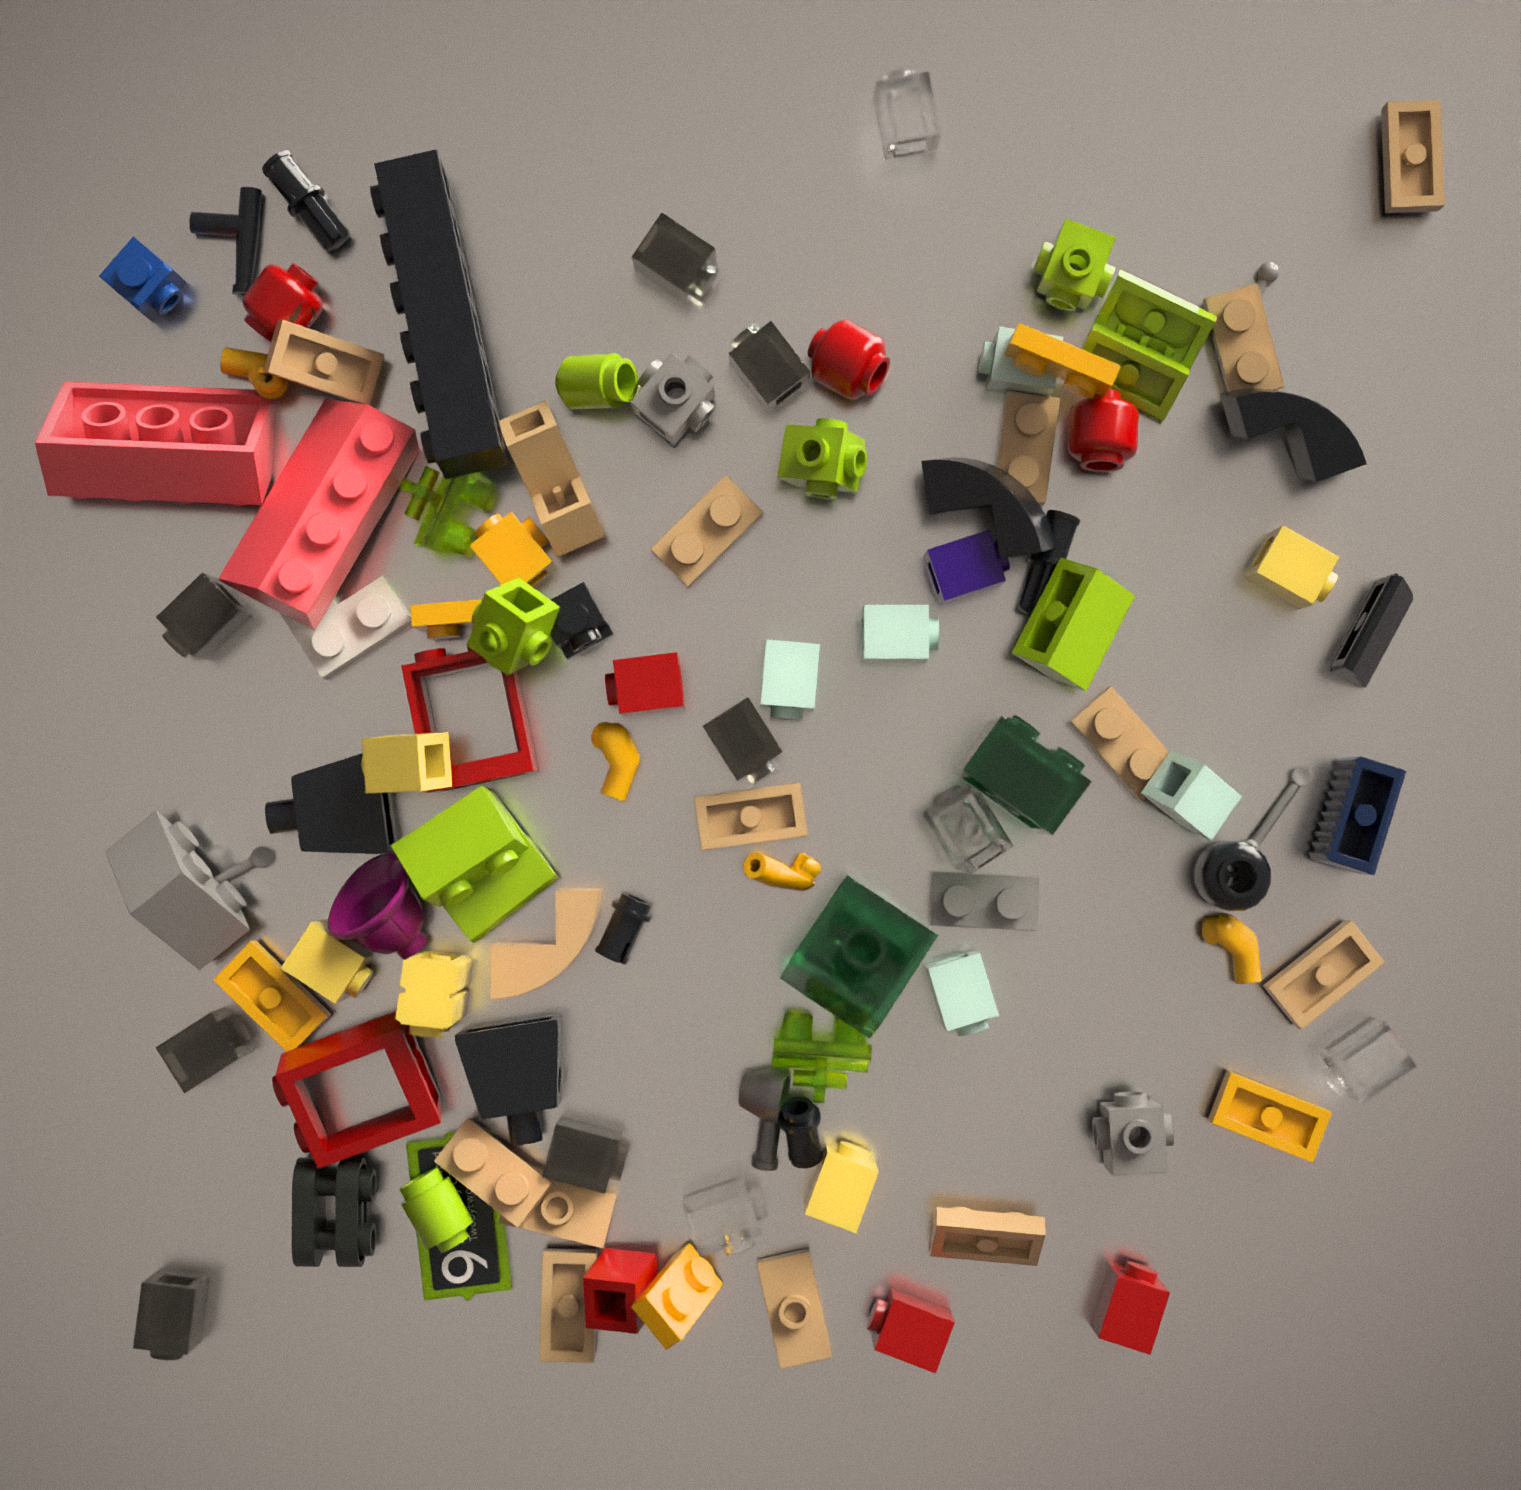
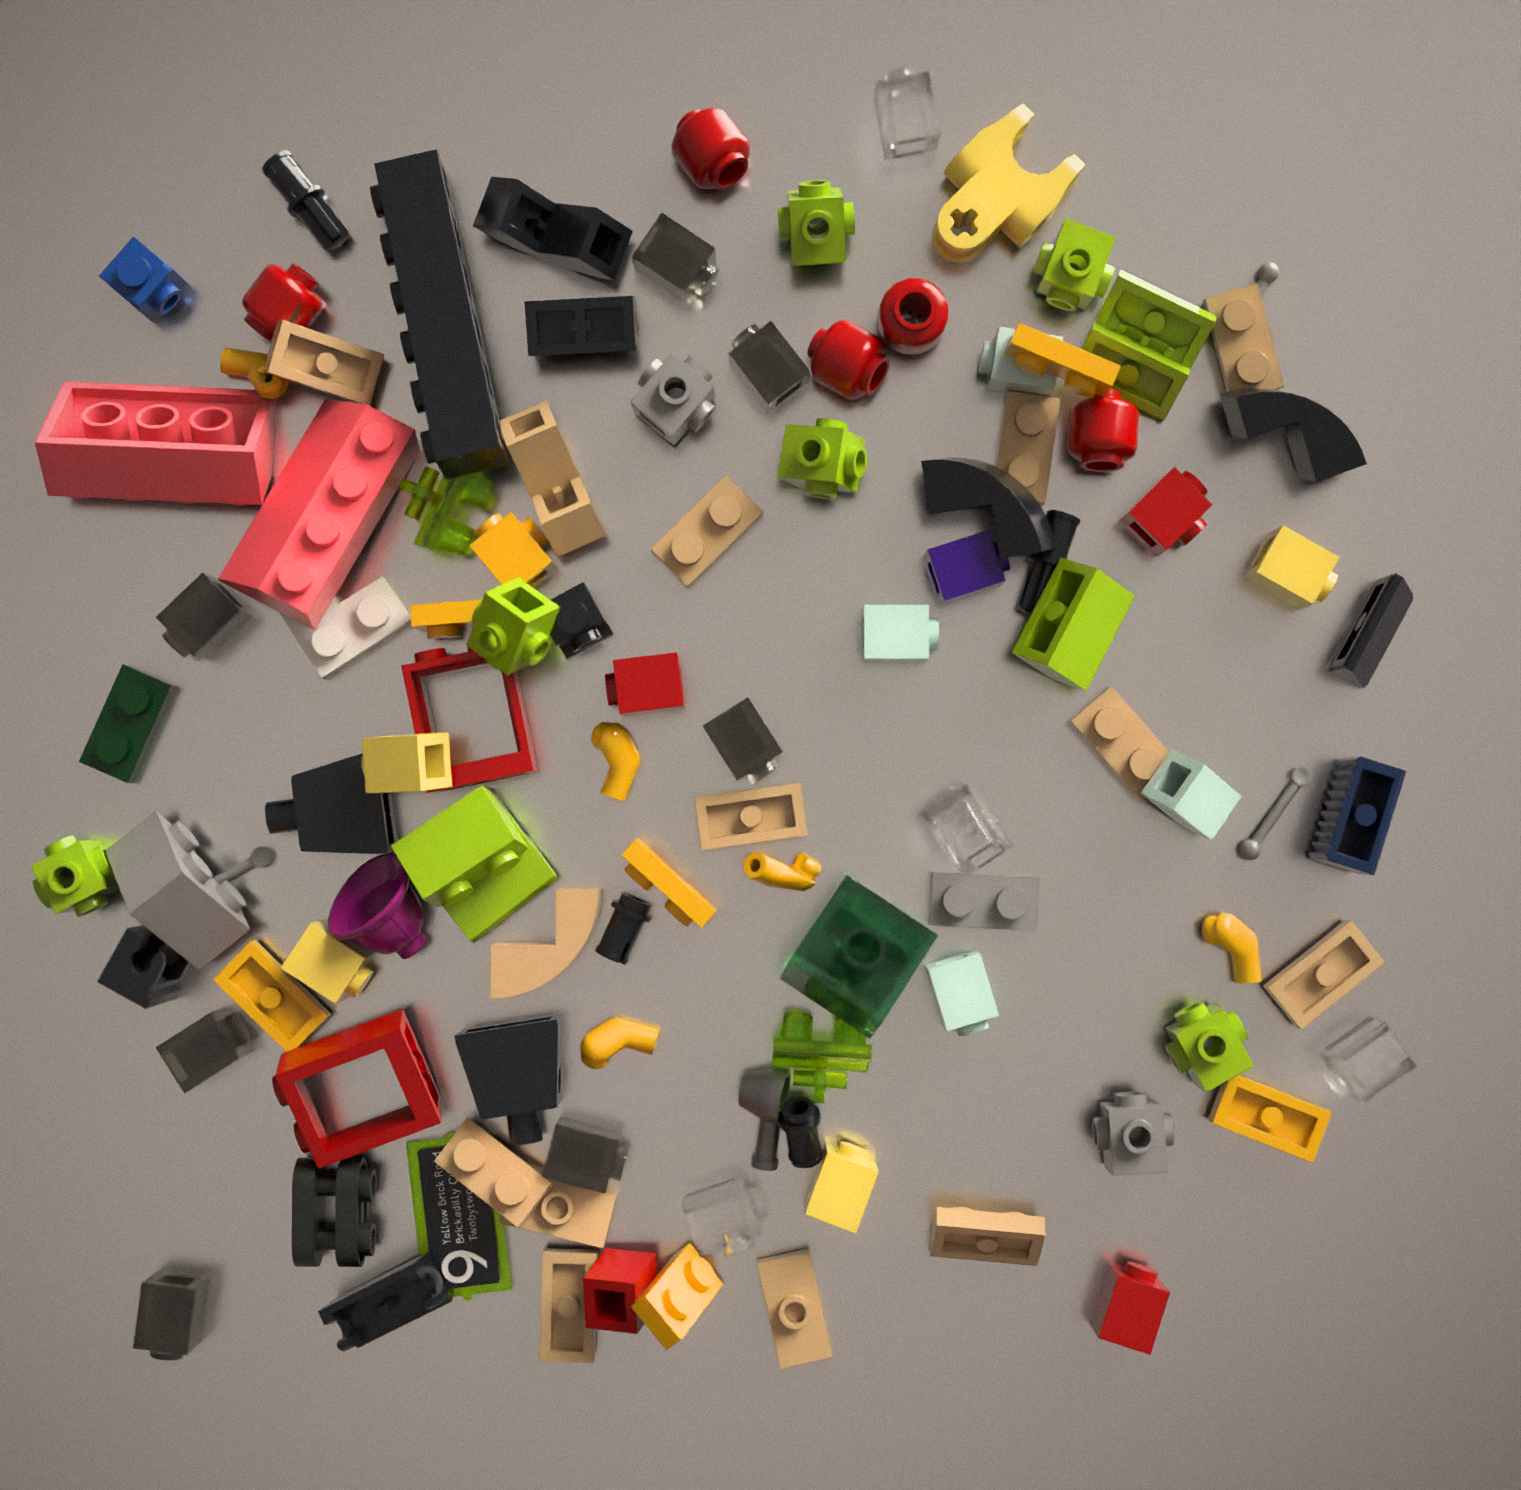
black piece [189,187,262,297] -> none
light yellow brick [396,950,473,1038] -> none
lime brick [399,1167,474,1253] -> none
lime brick [555,353,638,409] -> none
light aqua brick [760,640,820,720] -> none
red brick [867,1286,955,1374] -> none
clear green brick [953,715,1092,835] -> none
black head [1194,841,1271,911] -> none
tan plate [1381,100,1445,213] -> none
none -> lime brick [31,836,120,917]
none -> dark green plate [79,664,177,783]
none -> black hinge [97,925,190,1009]
none -> black hinge [318,1251,453,1351]
none -> black brick [473,176,633,280]
none -> black hinge [524,296,637,356]
none -> yellow arm [580,1018,659,1069]
none -> yellow plate [621,838,717,928]
none -> red head [671,108,750,190]
none -> lime brick [778,180,855,266]
none -> red head [878,278,948,354]
none -> light yellow piece [932,104,1085,264]
none -> red brick [1120,467,1213,556]
none -> lime brick [1165,1001,1254,1092]

